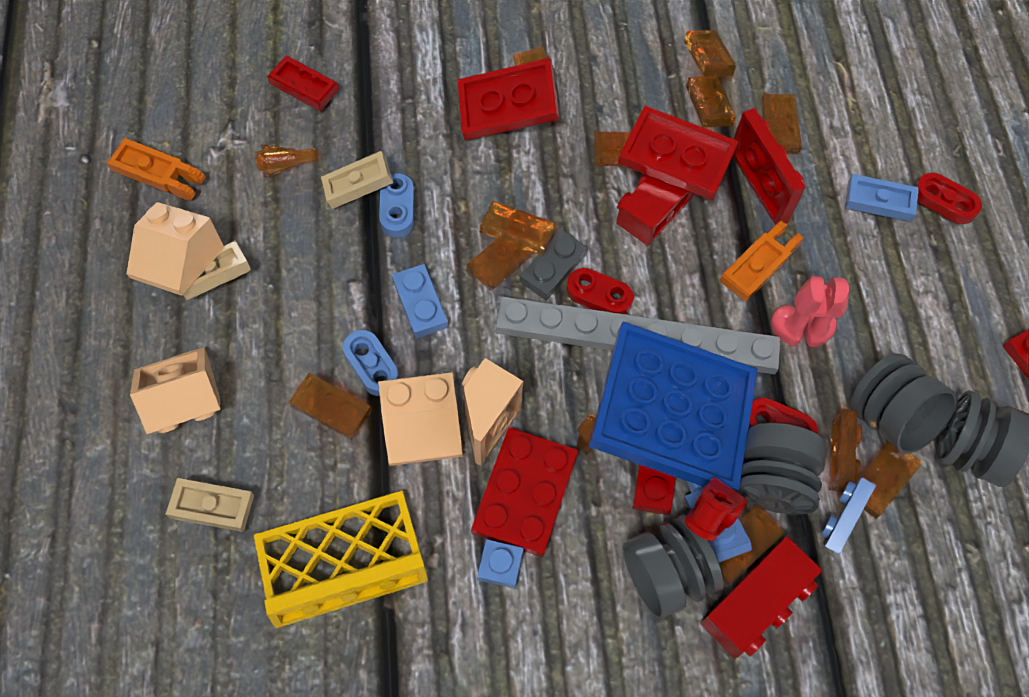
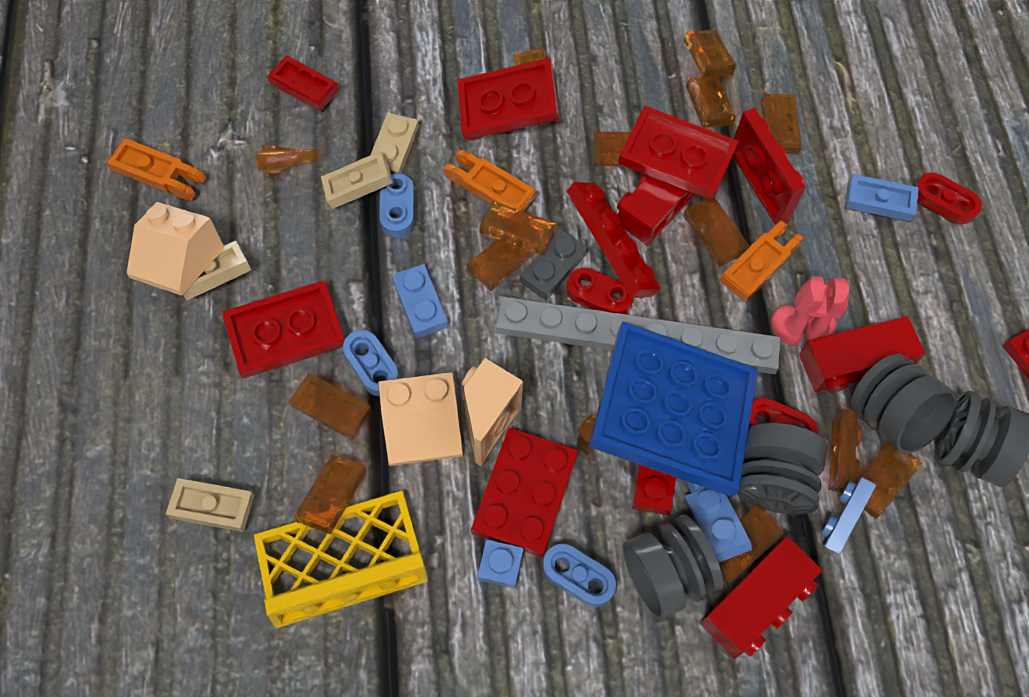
light nougat slope [130,347,220,434] -> none
red piece [684,477,748,541] -> none
none -> red plate [222,280,345,379]
none -> clear orange plate [294,454,367,534]
none -> tan plate [371,112,419,174]
none -> orange hinge [443,149,536,220]
none -> medium blue plate [543,544,616,607]
none -> red plate [566,182,661,298]
none -> clear orange plate [683,197,750,267]
none -> red brick [799,316,926,393]

